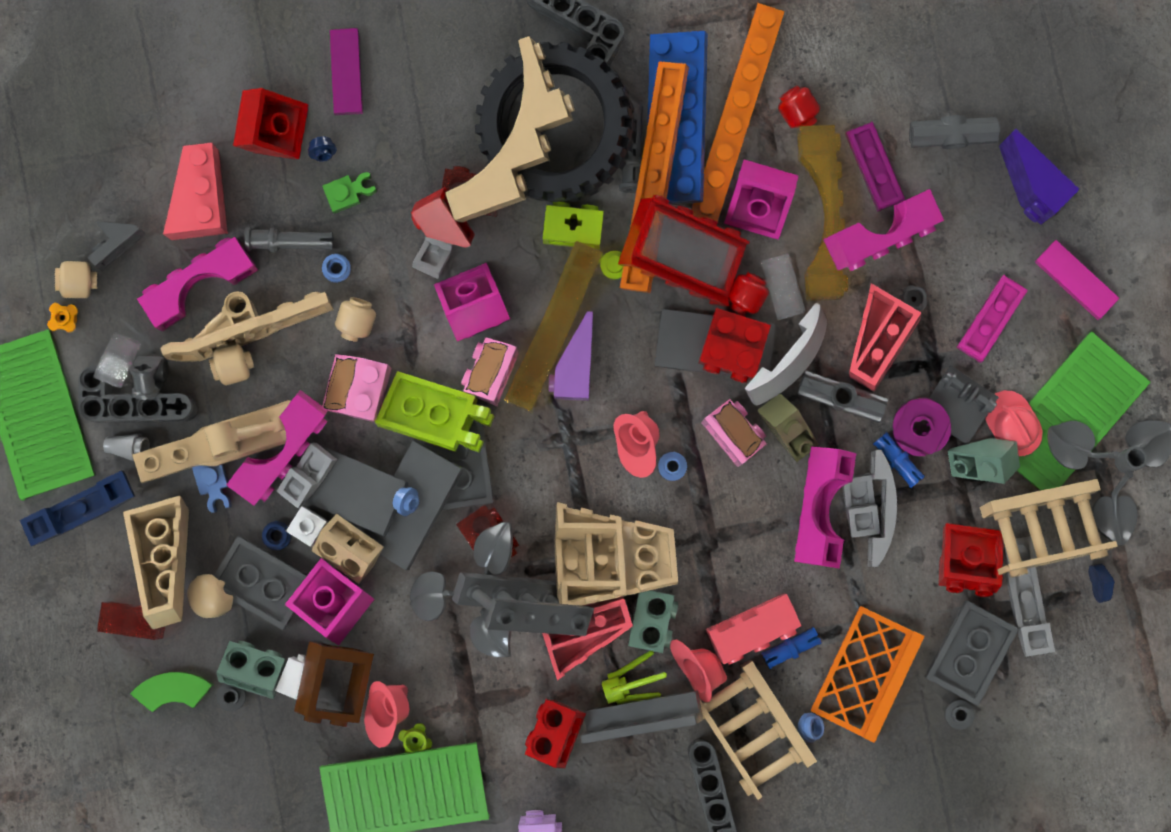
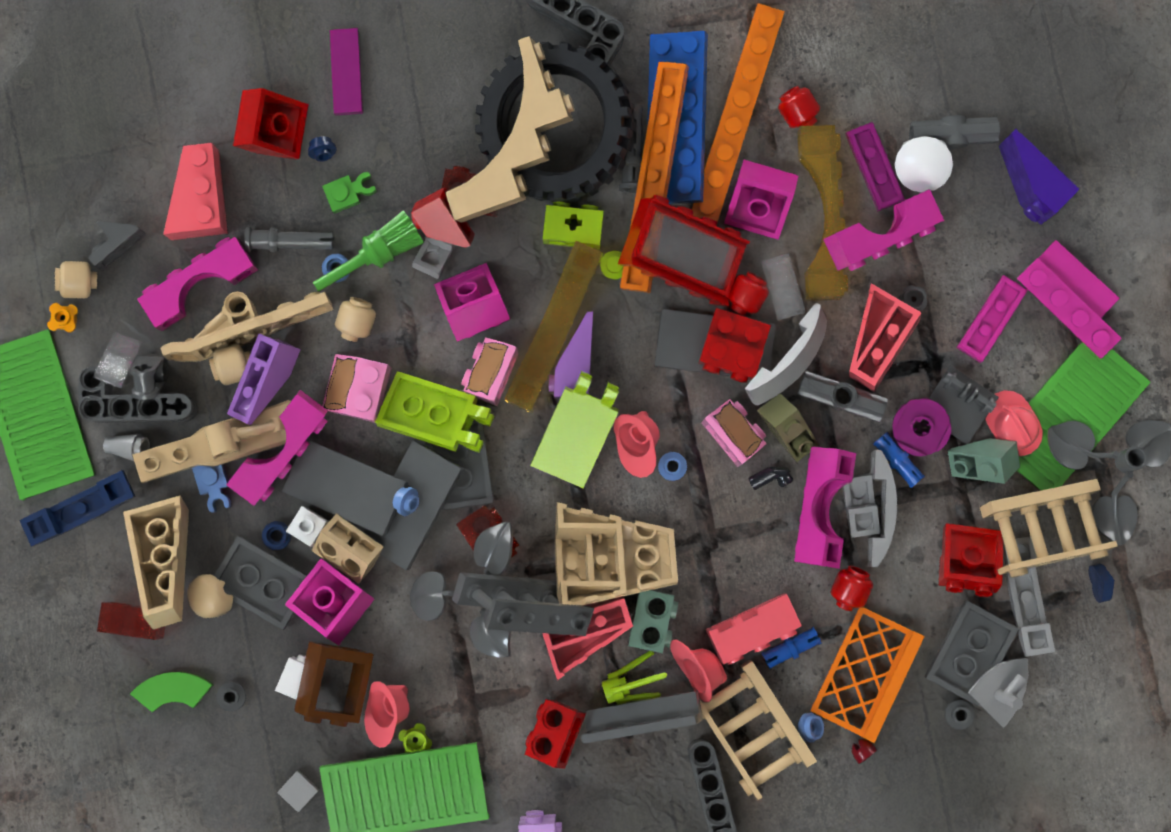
sand green brick [216,641,286,699] -> none
light grey slope [276,443,338,508] -> none
none -> medium lavender slope [227,334,301,425]
none -> light grey tile [277,770,320,812]
none -> bright green piece [313,210,424,292]
none -> lime tile [530,371,619,488]
none -> black arm [748,467,793,490]
none -> red head [830,566,874,611]
none -> dark red hinge [851,739,878,764]
none -> white dish [895,136,953,192]
none -> light grey shield [968,658,1029,728]
none -> dark pink plate [1016,258,1122,359]

